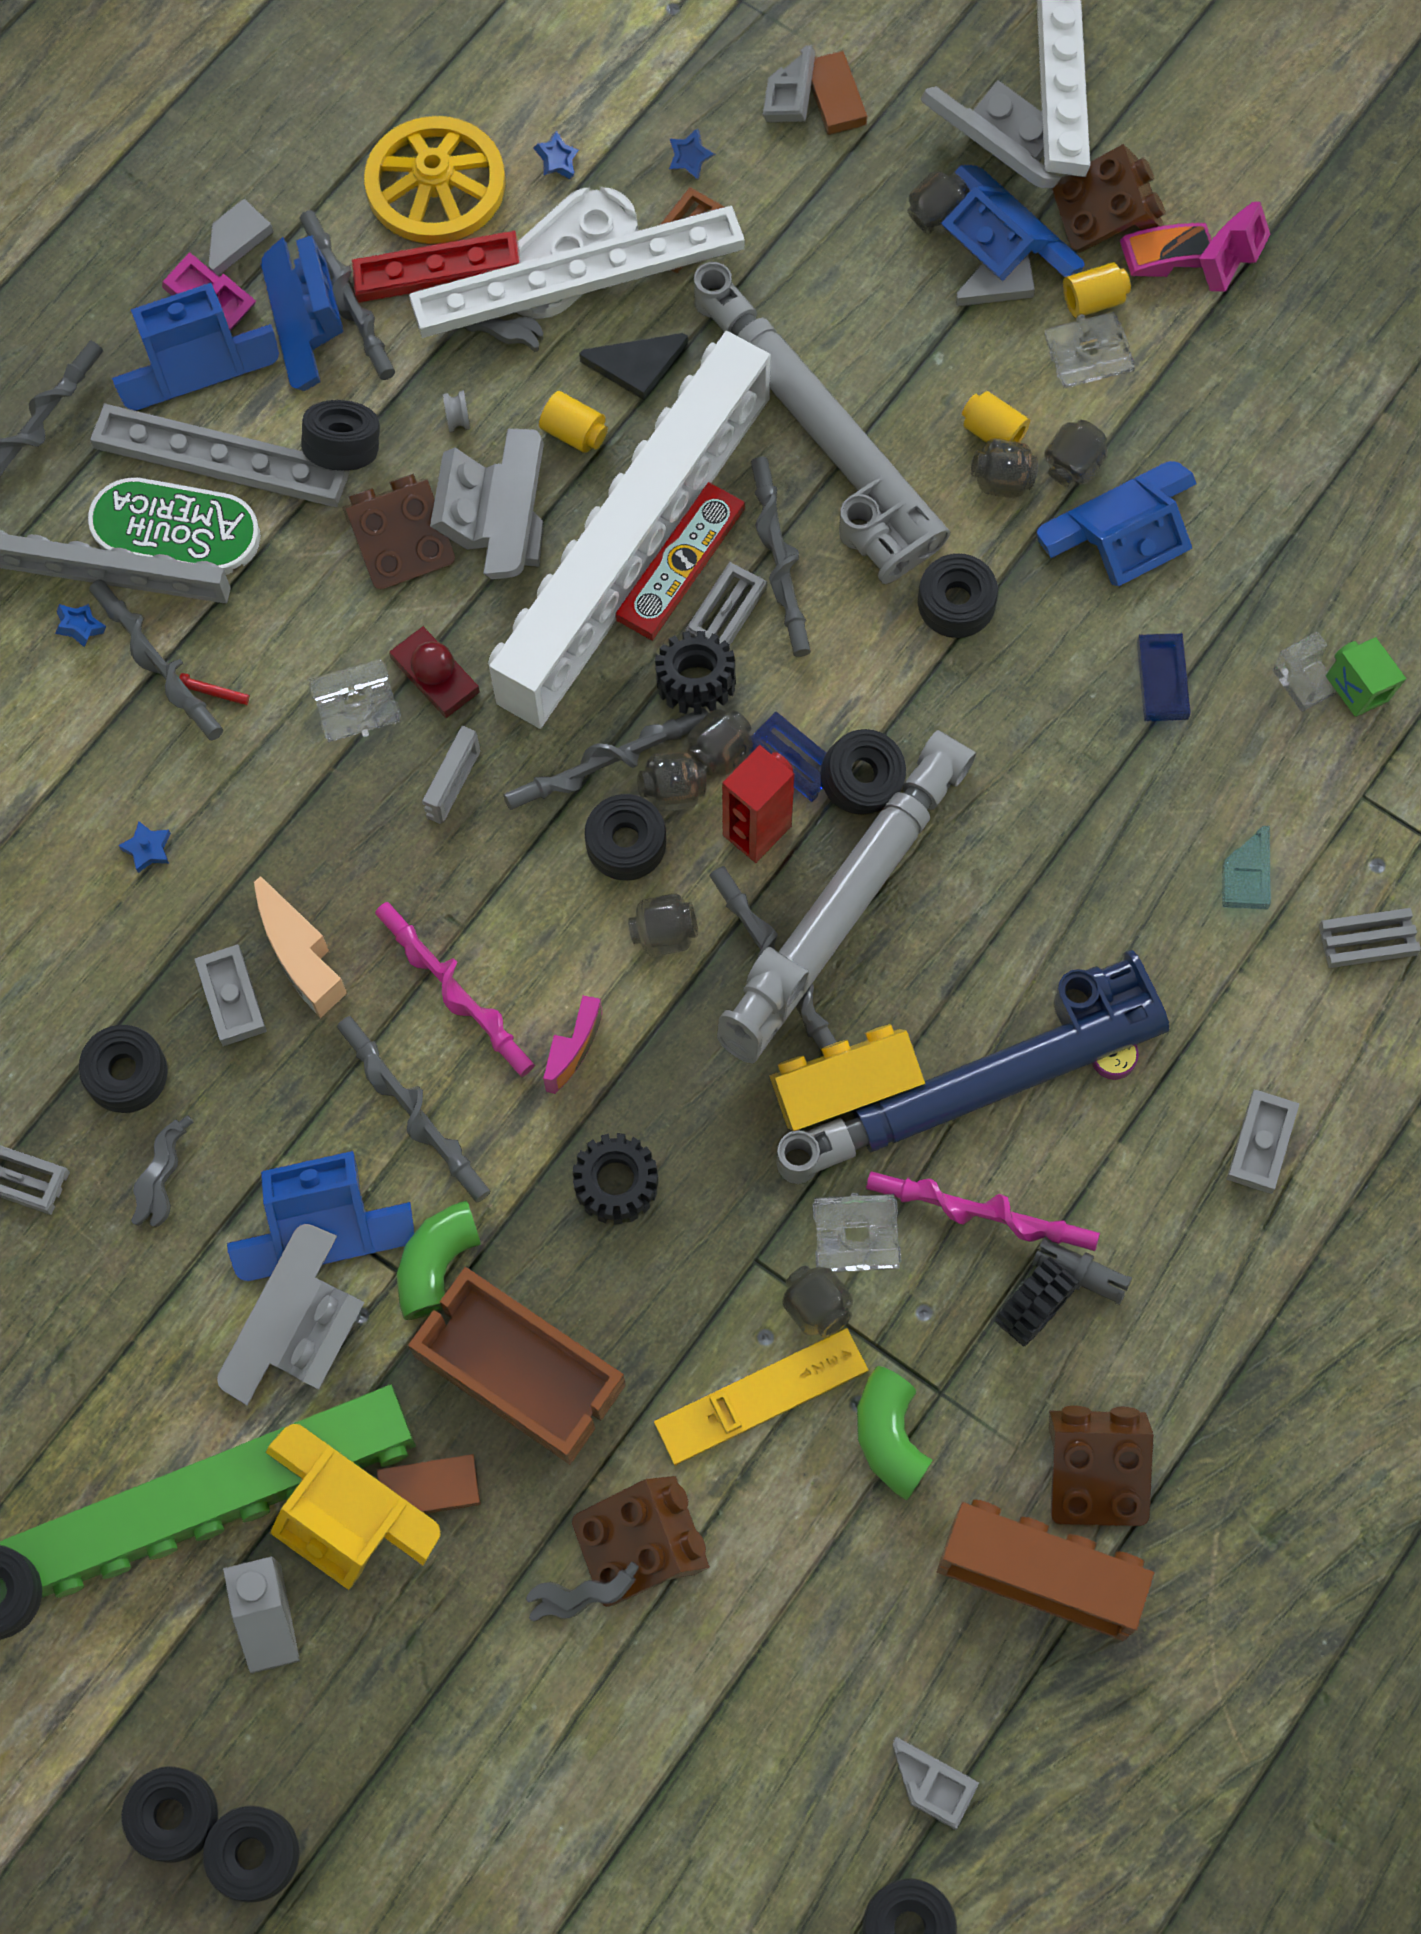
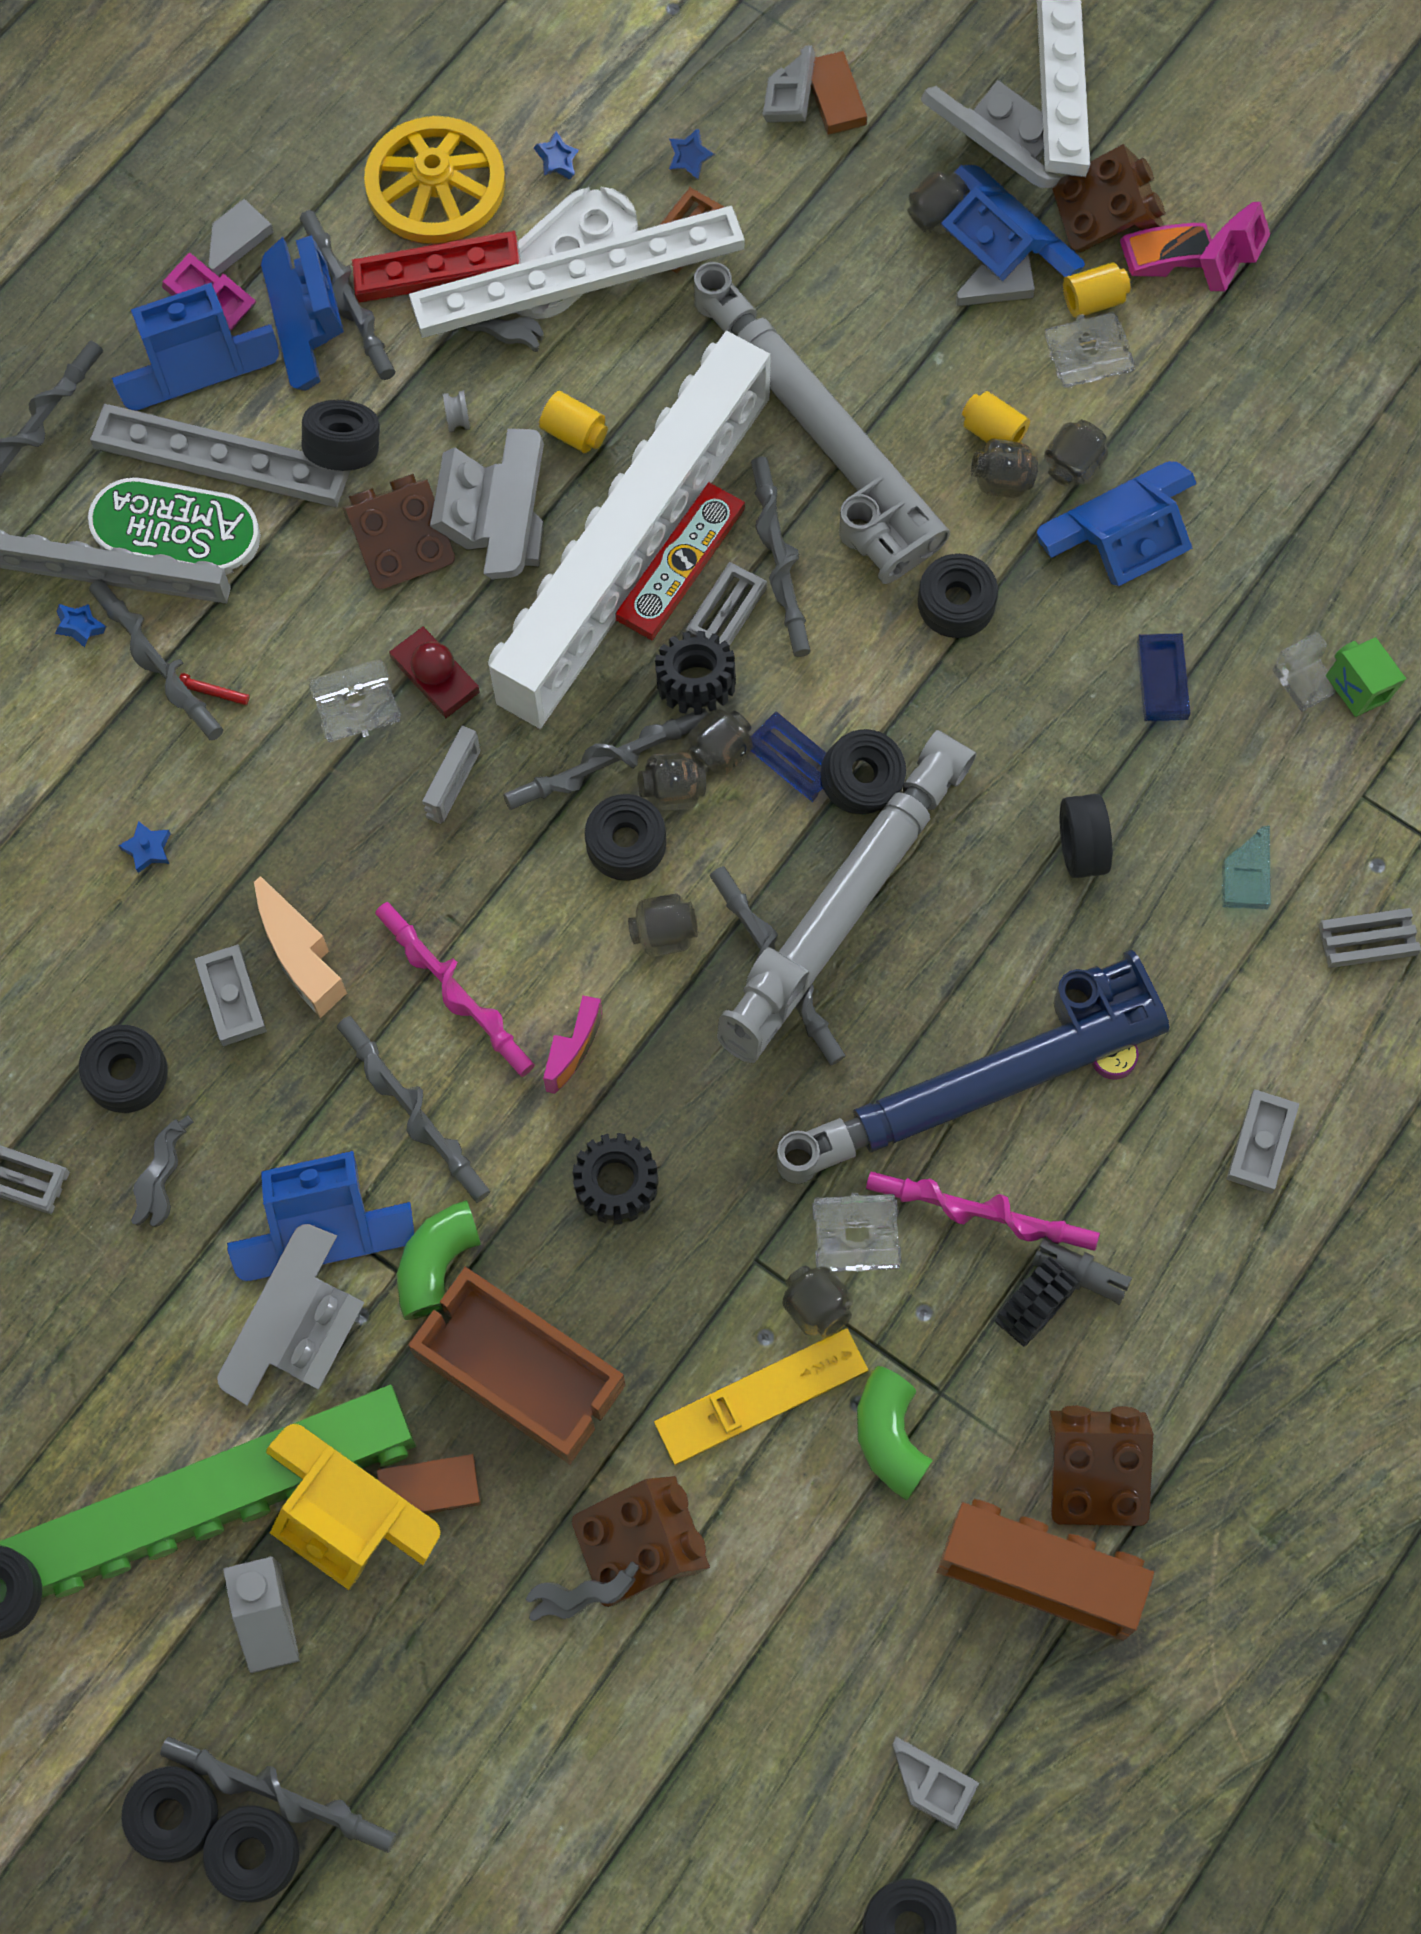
black tile [579,333,688,400] -> none
red brick [722,745,795,863] -> none
yellow brick [769,1024,925,1131] -> none
none -> dark grey piece [160,1737,397,1853]
none -> black tyre [1059,794,1113,878]

